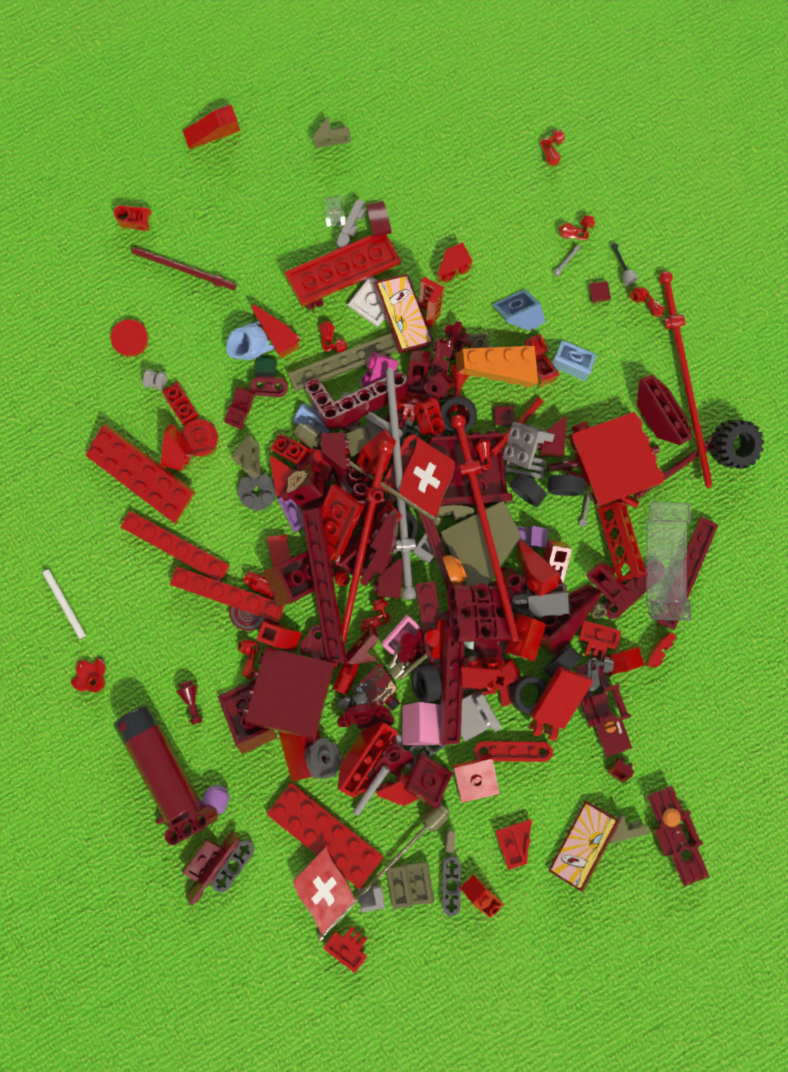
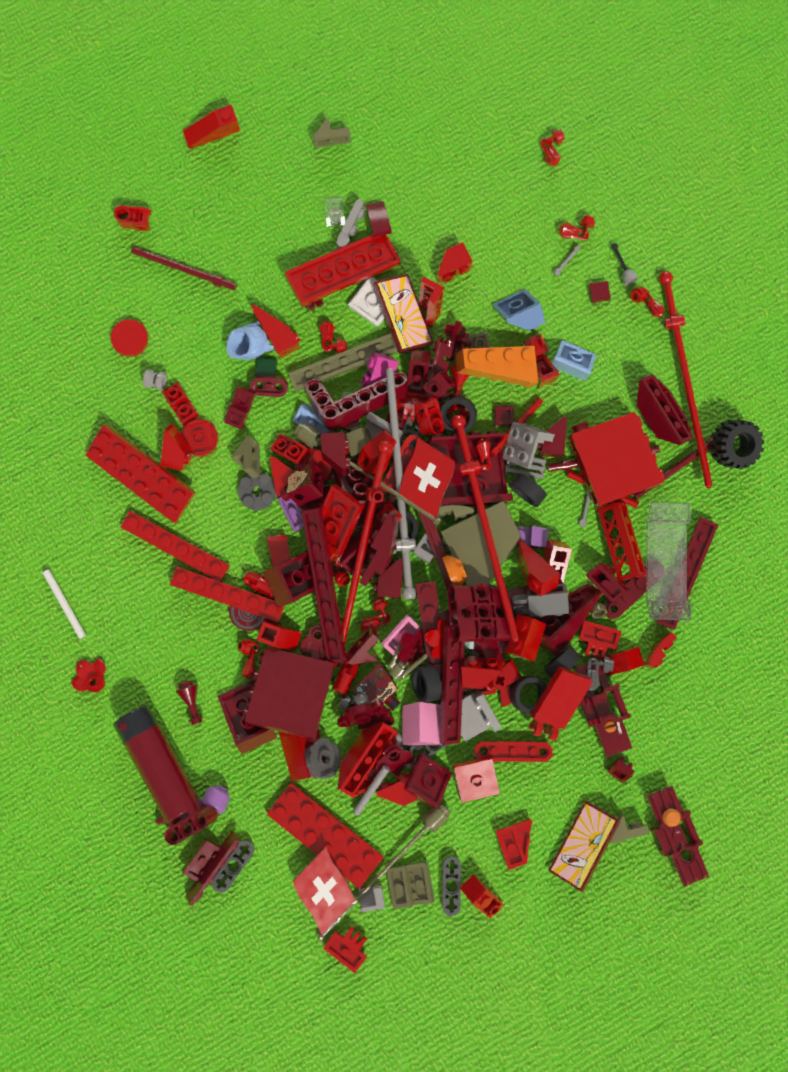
dark tan tile [445,829,456,853] -> none
dark red plate [491,567,526,600] -> none
black tyre [547,475,585,496] -> none

